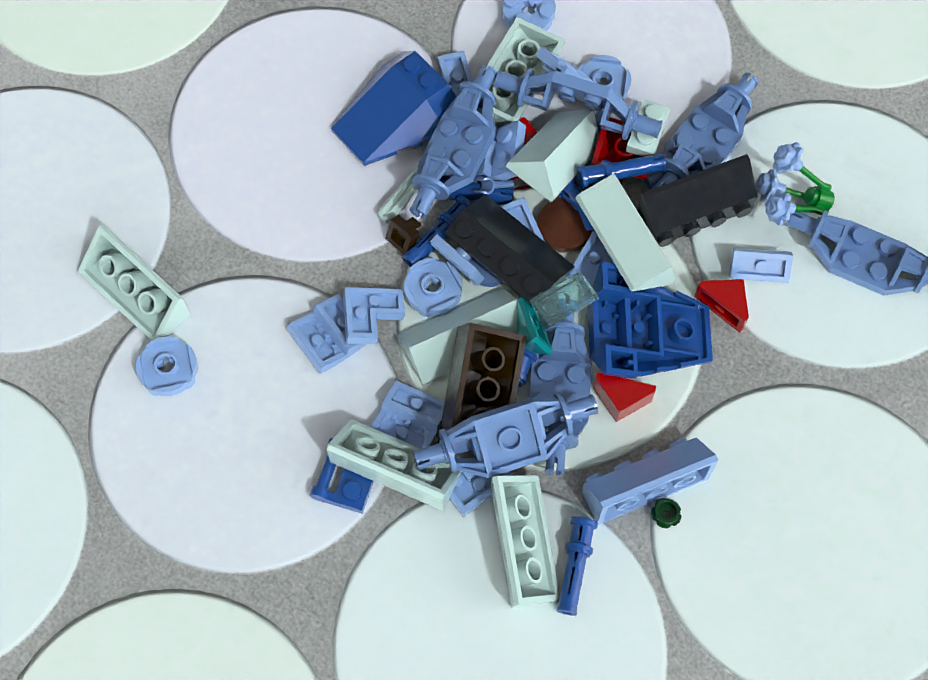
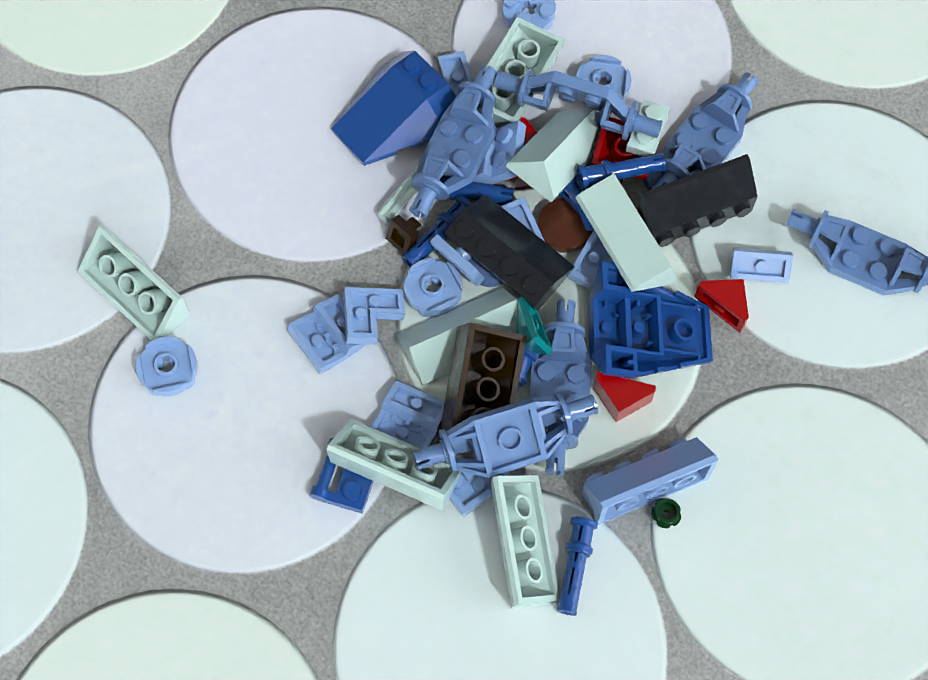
medium blue hand [474,176,514,194] -> none
clear light blue slope [529,272,599,327] -> none
light blue plate [536,47,597,83] -> none
light blue plant [755,142,835,225] -> none

